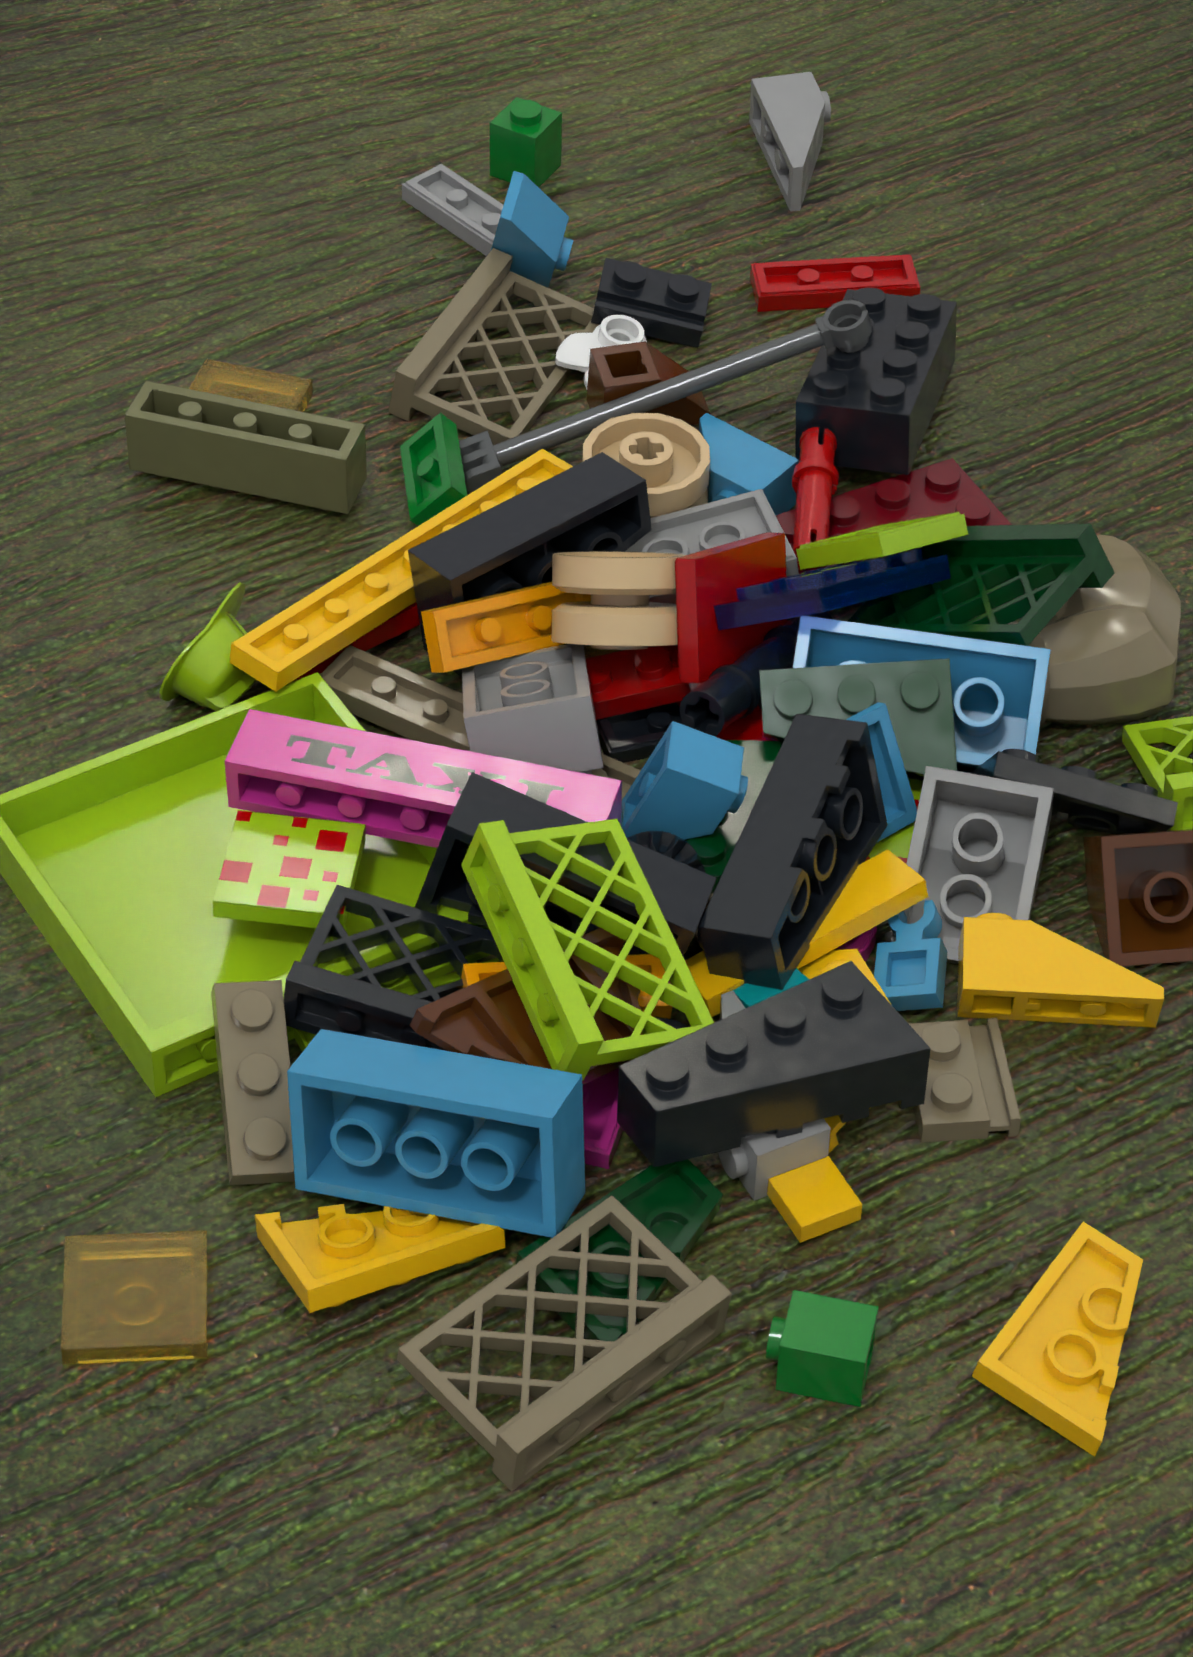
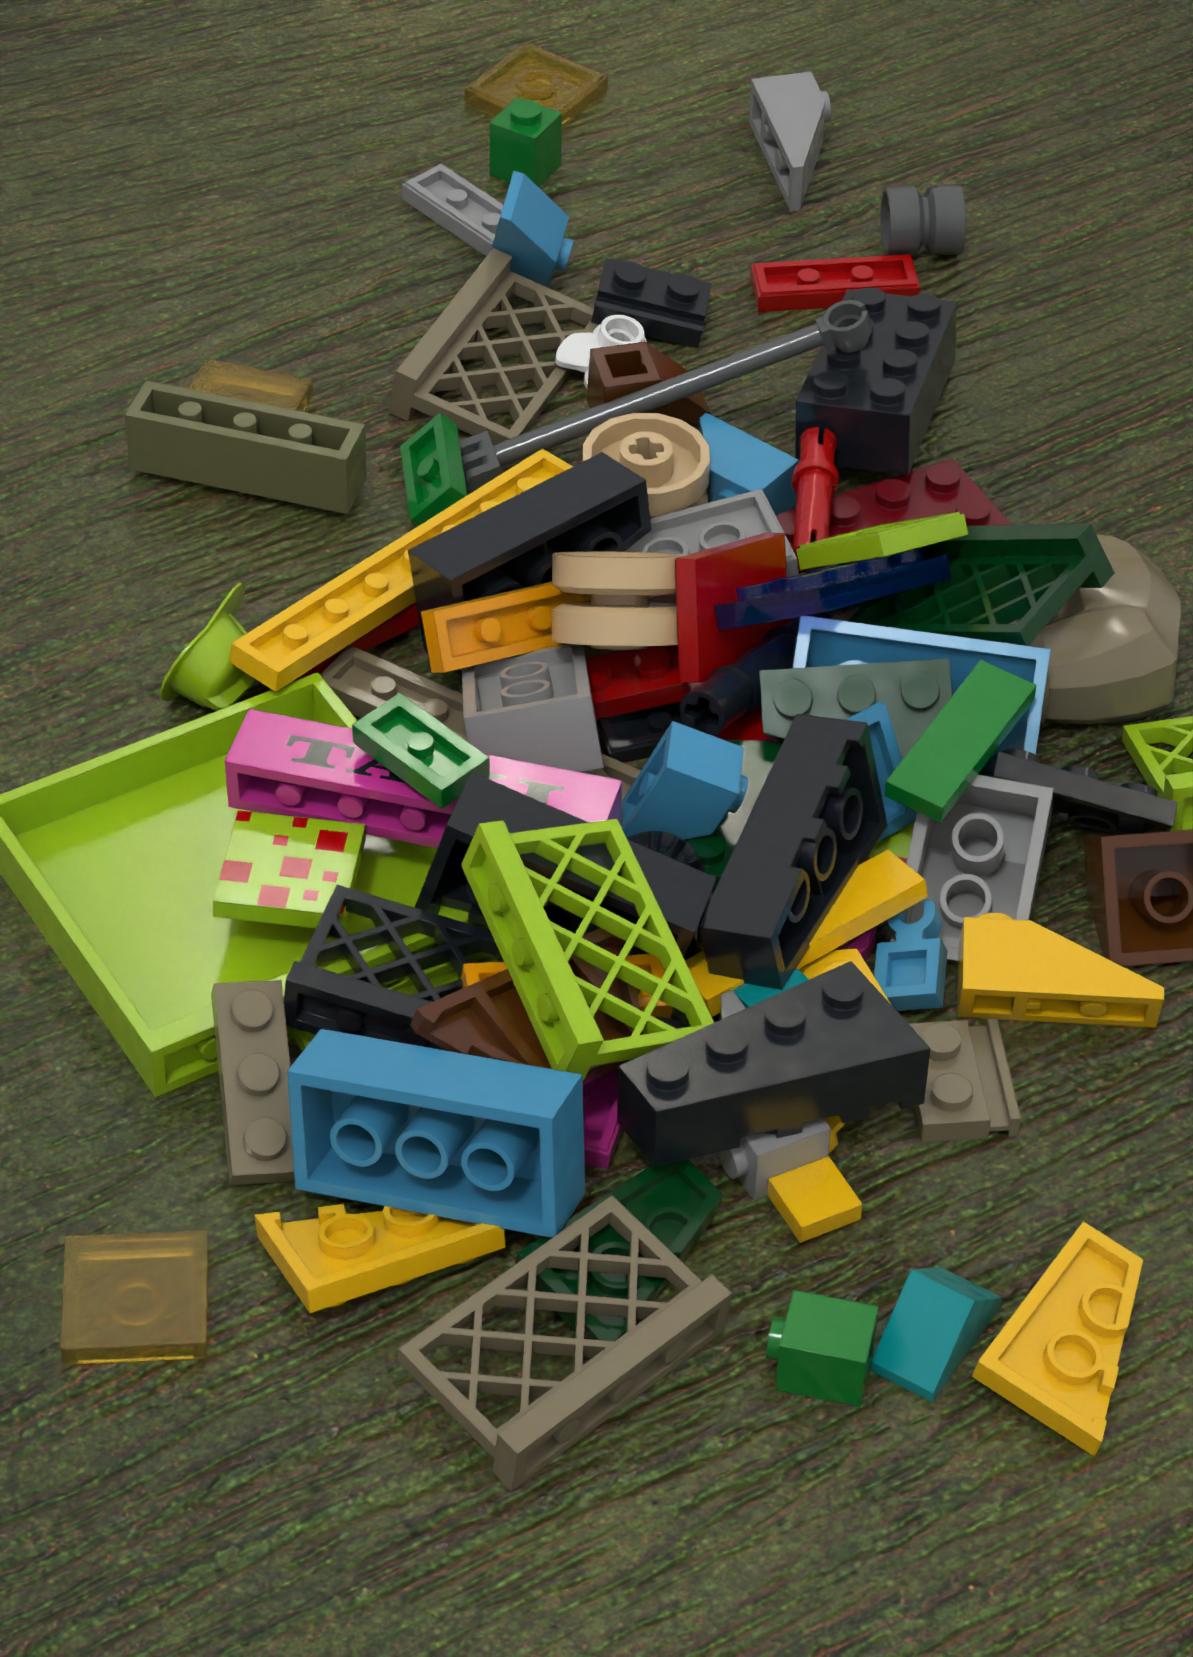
none -> plate [352,693,490,809]
none -> clear yellow tile [465,42,608,128]
none -> teal slope [870,1267,1002,1402]
none -> dark grey wheel [880,184,966,256]
none -> green tile [884,660,1037,822]

